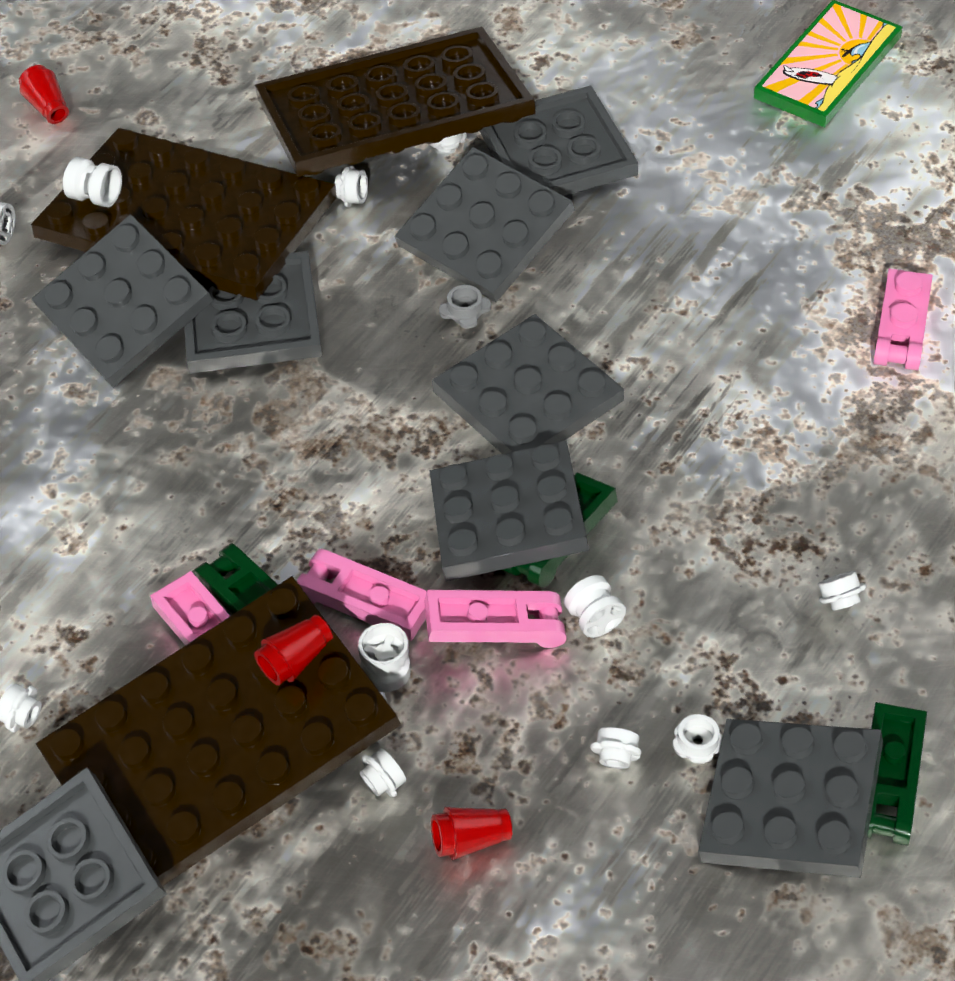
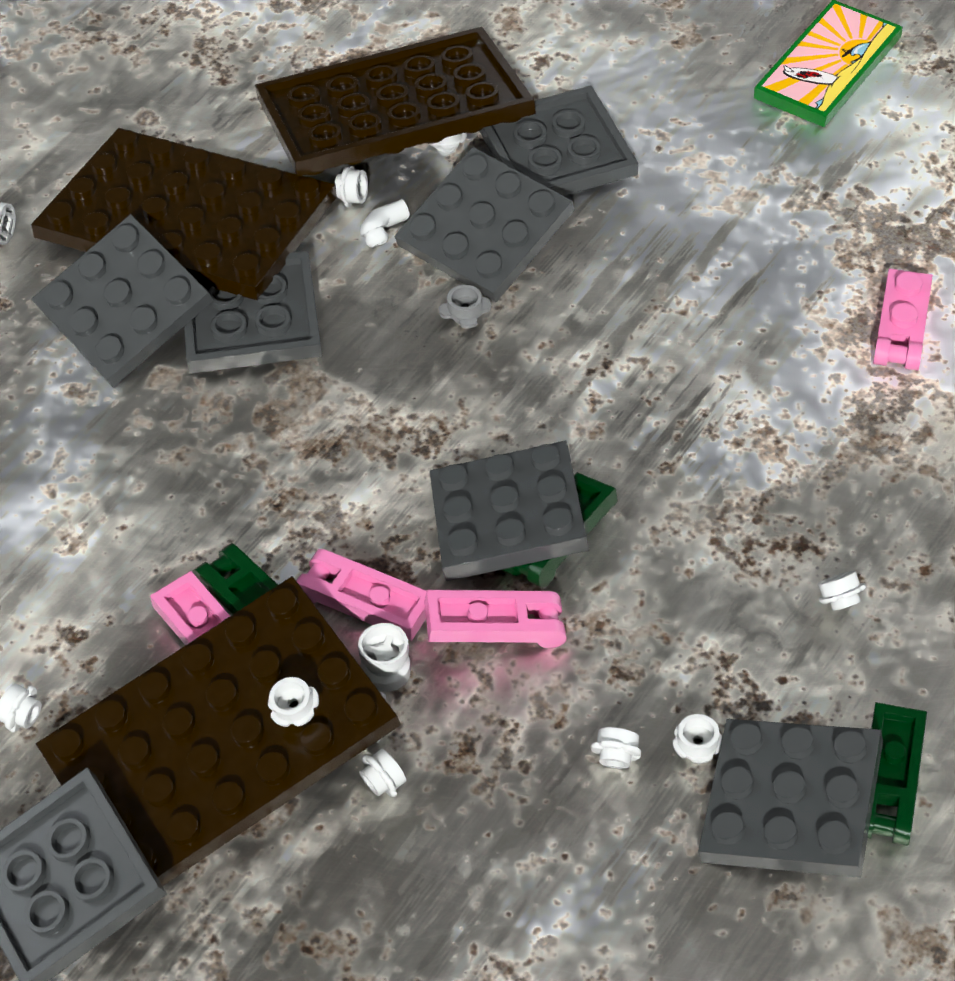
red cone [19,65,69,124] -> none
white wheel [63,157,122,208] -> none
red cone [254,614,333,686] -> none
red cone [431,807,512,860] -> none
dark grey plate [432,314,624,454] -> none
white wheel [564,575,626,638] -> none
none -> white plate [268,677,319,727]
none -> white arm [360,199,410,248]

